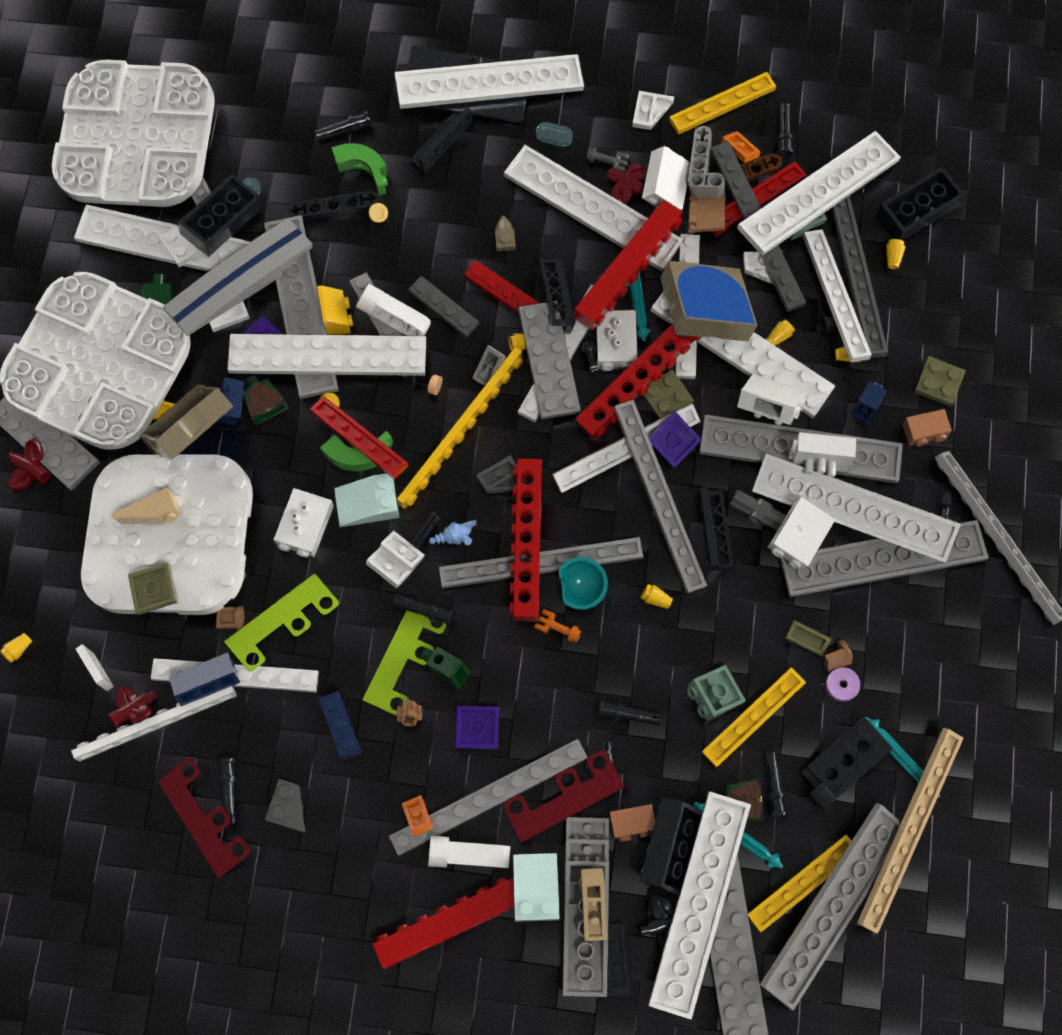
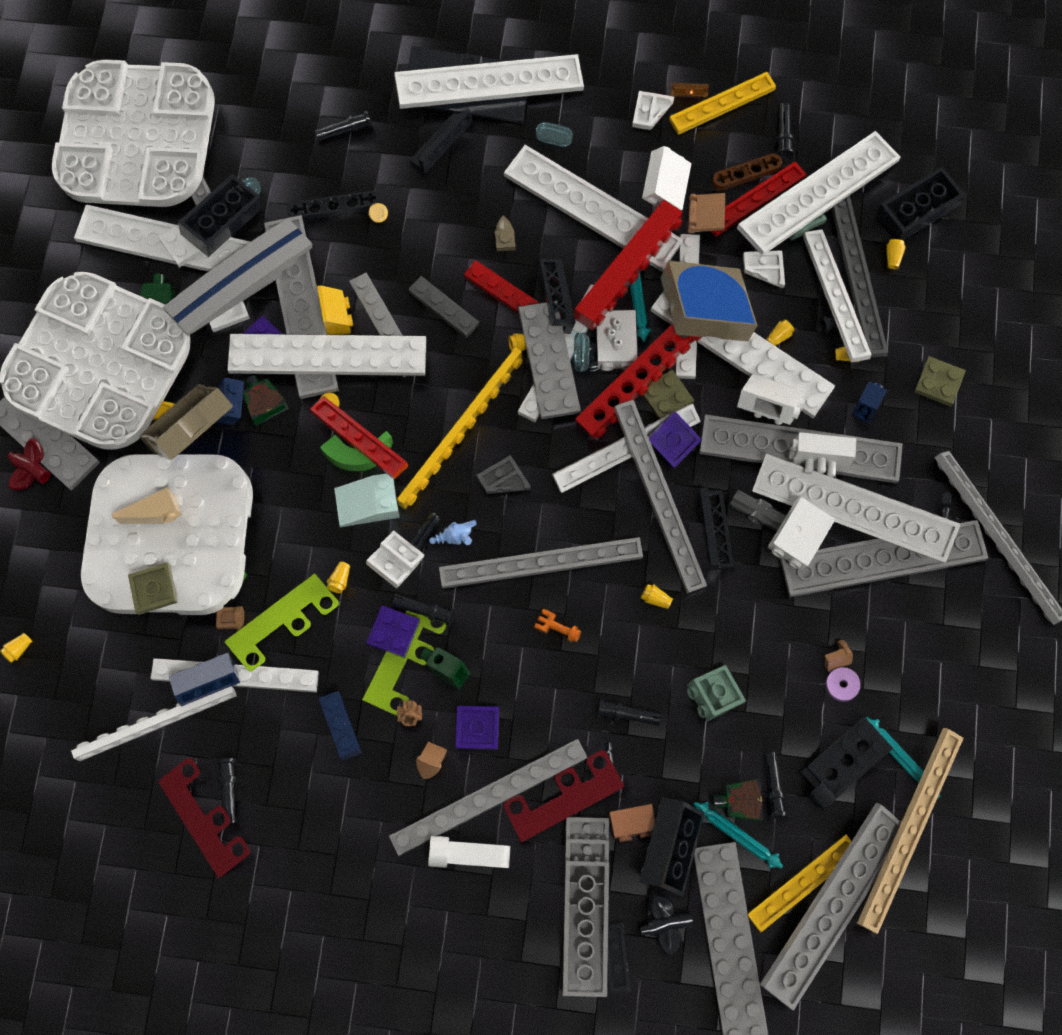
white tile [76,644,114,691] -> none
dark red plant [107,686,157,727] -> none
dark grey wing [265,779,306,833] -> none
white piece [274,488,334,558] -> none
bright green arch [332,143,388,195] -> none
white beam [356,283,431,336] -> none
red brick [373,877,515,969] -> none
orange plate [402,795,434,837] -> none
light nougat tile [428,375,442,395] -> none
light grey slope [473,345,505,386] -> none
red brick [510,459,542,622] -> none
light aqua slope [513,853,559,922] -> none
teal cylinder [559,557,608,609] -> none
tan slope [581,868,607,941] -> none
dark grey hinge [586,147,629,172] -> none
dark red plant [606,164,648,205] -> none
white plate [648,792,751,1019] -> none
light grey beam [688,126,725,199] -> none
yellow plate [701,667,806,768] -> none
dark grey plate [711,141,806,312] -> none
orange plate [721,131,760,163] -> none
olive tile [785,620,831,657] -> none
nougat brick [902,409,952,447] -> none
none -> yellow cone [327,562,350,593]
none -> dark purple plate [366,606,420,658]
none -> medium nougat tile [416,742,447,779]
none -> clear light blue tile [574,333,589,372]
none -> clear orange slope [670,83,709,97]

